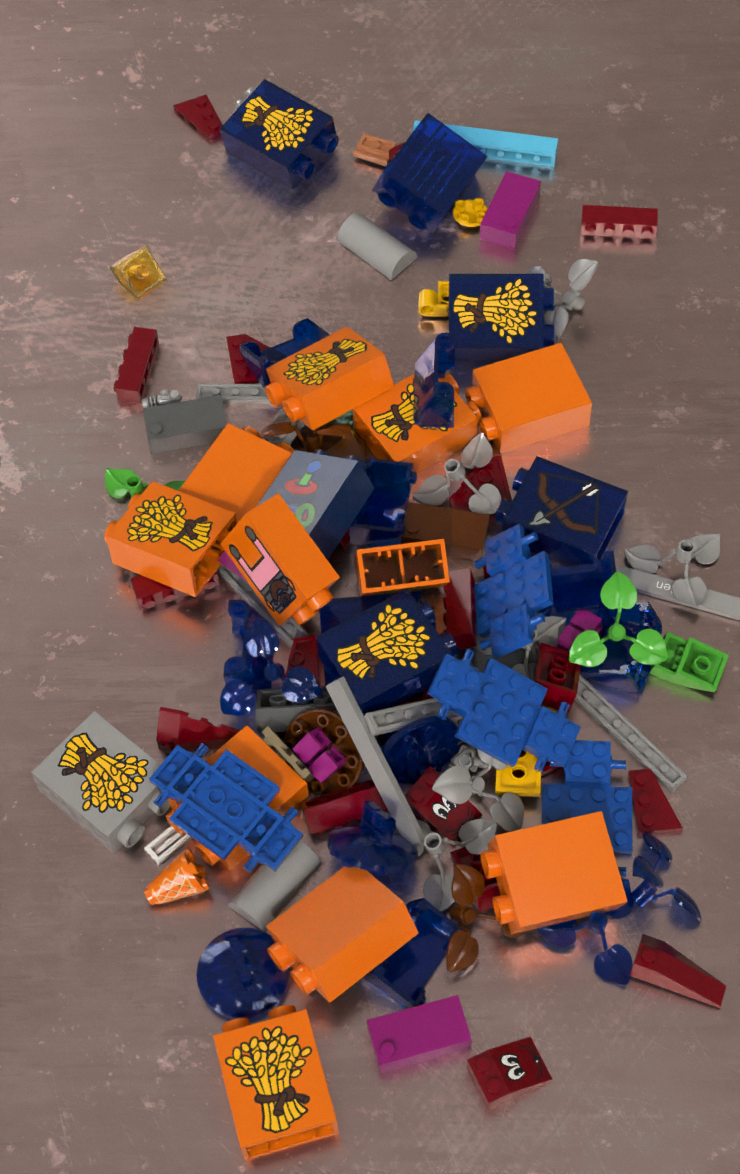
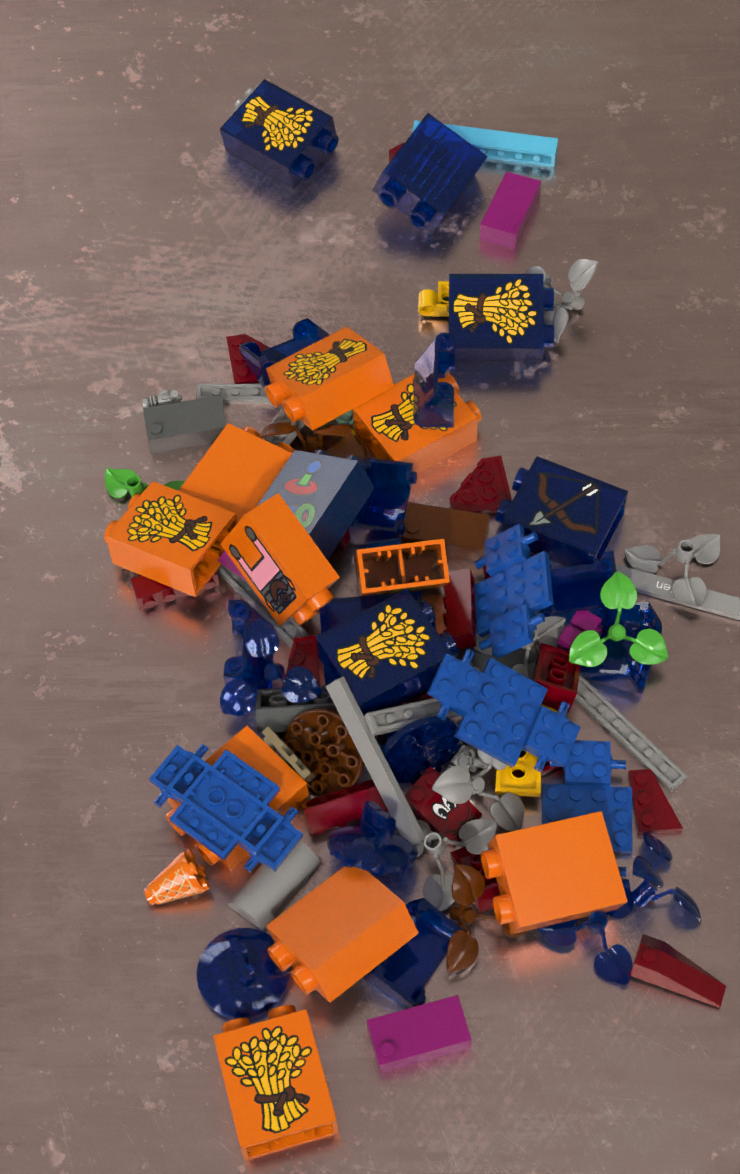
light grey brick [31,711,170,854] -> none
clear yellow slope [109,245,166,298] -> none
dark red brick [114,327,159,403] -> none
white tile [144,826,193,866] -> none
dark red wedge [156,707,241,753] -> none
dark red wing [173,94,226,141] -> none
magenta piece [292,727,347,783] -> none
light grey brick [337,212,417,280] -> none
nougat plate [353,133,397,166] -> none
light grey plant [413,432,502,515] -> none
yellow dish [453,198,488,227] -> none
orange brick [465,343,592,454] -> none
dark red slope [467,1036,553,1111] -> none
dark red brick [581,205,658,238] -> none
bright green slope [649,632,729,692] -> none

